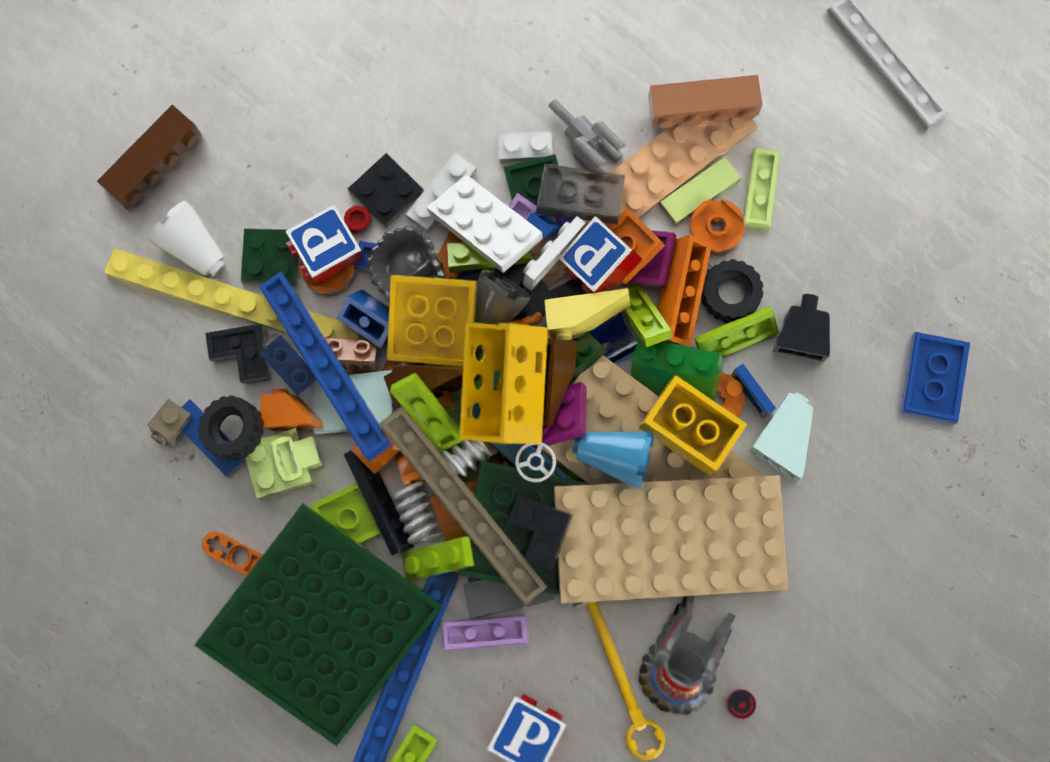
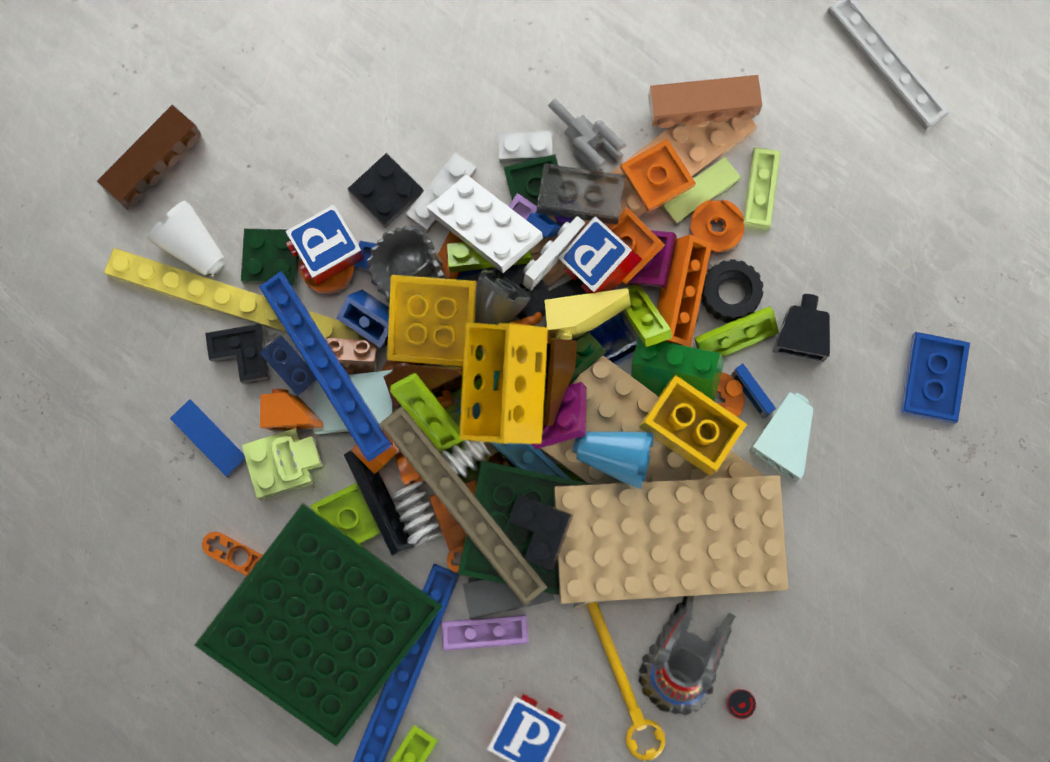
dark tan bracket [147,399,192,448] -> none
black tyre [198,395,264,461] -> none
red tile [344,206,372,234] -> none
lime plate [402,537,474,581] -> none
white piece [516,443,556,482] -> none
none -> orange plate [620,139,696,213]

